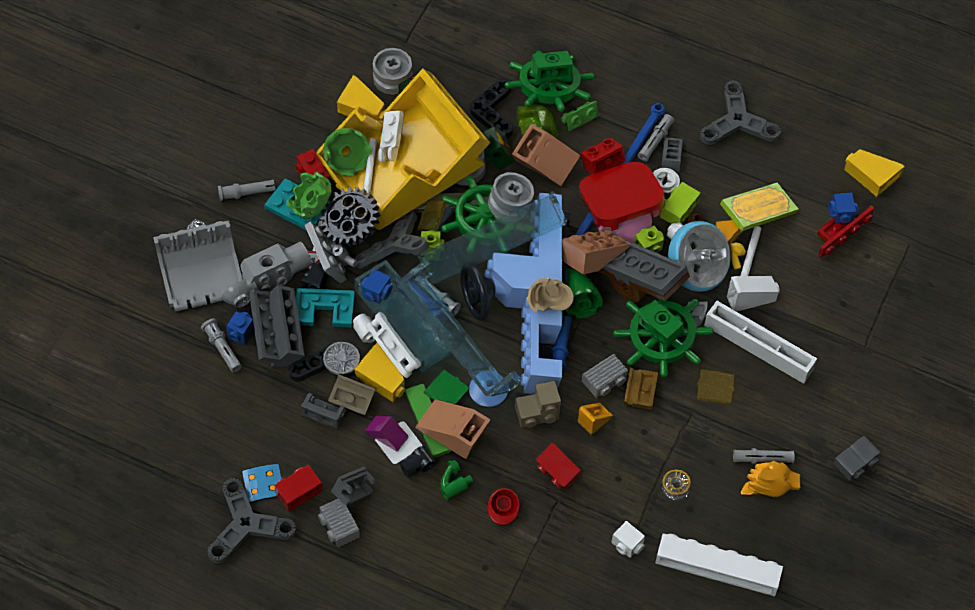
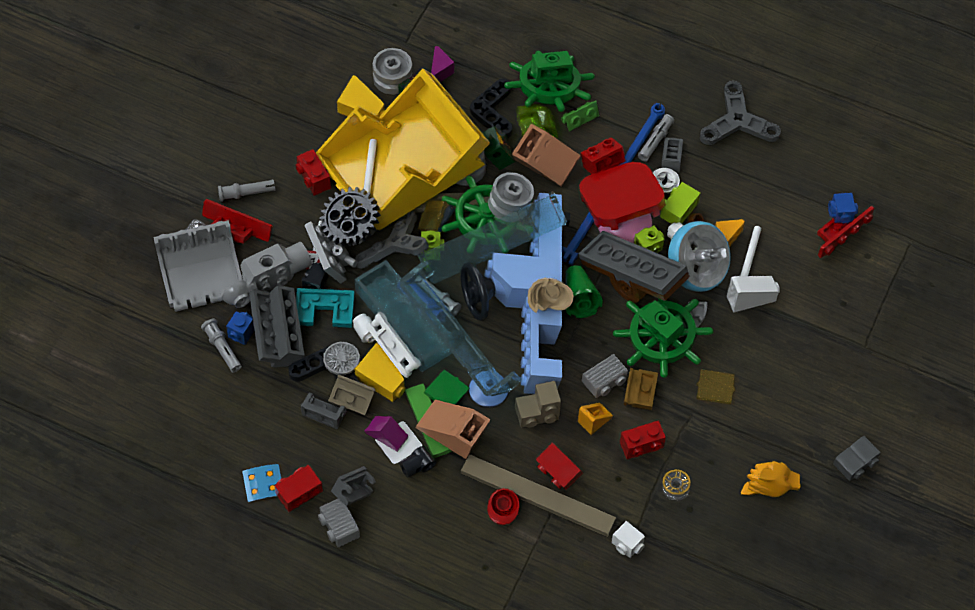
dark grey piece [207,478,296,564] -> none
teal plate [264,179,330,231] -> none
bright green plate [286,172,332,219] -> none
bright green plate [323,128,372,176] -> none
blue brick [361,269,393,304] -> none
white hinge [378,111,404,162] -> none
green plant [440,460,473,500] -> none
blue pin [551,316,572,371] -> none
nougat slope [562,229,631,274] -> none
white brick [655,534,783,596] -> none
white brick [704,301,817,384] -> none
tile [720,183,799,231] -> none
yellow plate [729,242,746,270] -> none
light grey pin [733,448,795,464] -> none
yellow slope [844,149,905,197] -> none
none -> red bracket [202,199,273,244]
none -> magenta slope [431,46,454,82]
none -> dark tan tile [461,454,616,537]
none -> red brick [620,420,666,459]

